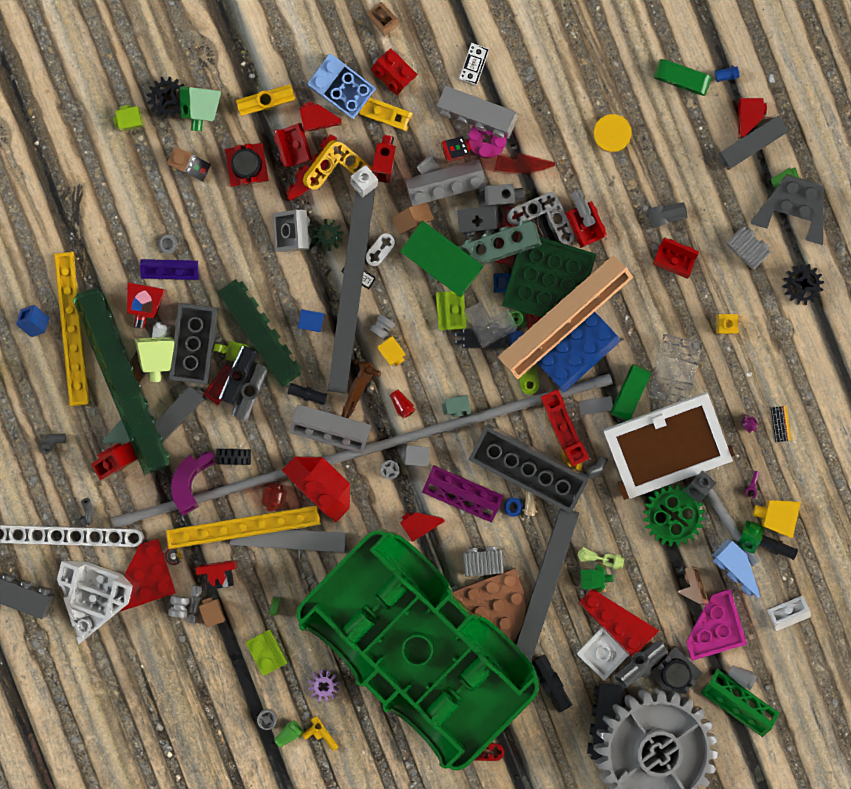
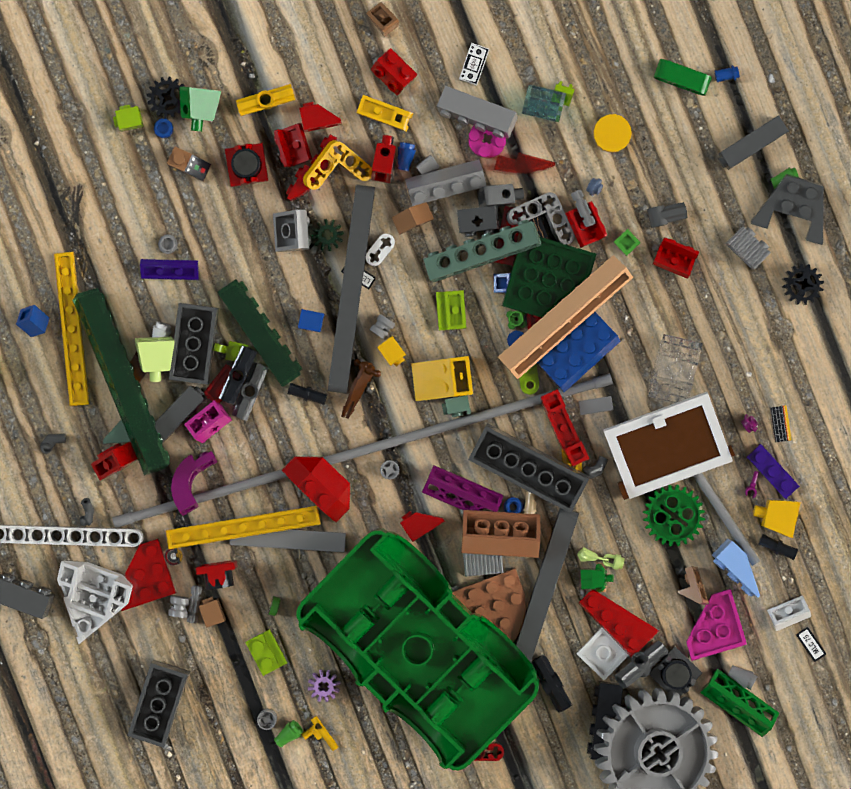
red torso [127,282,166,329] -> none
black tyre [216,449,251,465] -> none
clear red head [261,483,287,512] -> none
light grey brick [289,404,371,454] -> none
light blue slope [306,53,376,119] -> none
white brick [350,165,378,198] -> none
red cone [389,389,415,419] -> none
green tile [400,220,484,297] -> none
light grey brick [402,445,430,467] -> none
slope [441,136,471,164] -> none
black hinge [454,328,506,349] -> none
clear brick [464,301,517,348] -> none
green beam [610,364,651,421] -> none
dark grey brick [684,470,716,504] -> none
yellow brick [716,314,738,334] -> none
green bracket [737,520,764,554] -> none
red slope [738,98,767,139] -> none
none -> dark grey brick [127,660,190,748]
none -> blue tile [154,119,173,138]
none -> dark pink brick [184,400,232,444]
none -> blue cone [398,142,416,171]
none -> yellow slope [411,356,473,401]
none -> nougat brick [461,510,540,558]
none -> clear light blue brick [522,85,566,122]
none -> lime tile [551,81,575,106]
none -> sand blue plate [586,178,603,197]
none -> bright green plate [613,229,641,256]
none -> dark purple plate [746,444,800,499]
none -> sticker [796,627,826,662]

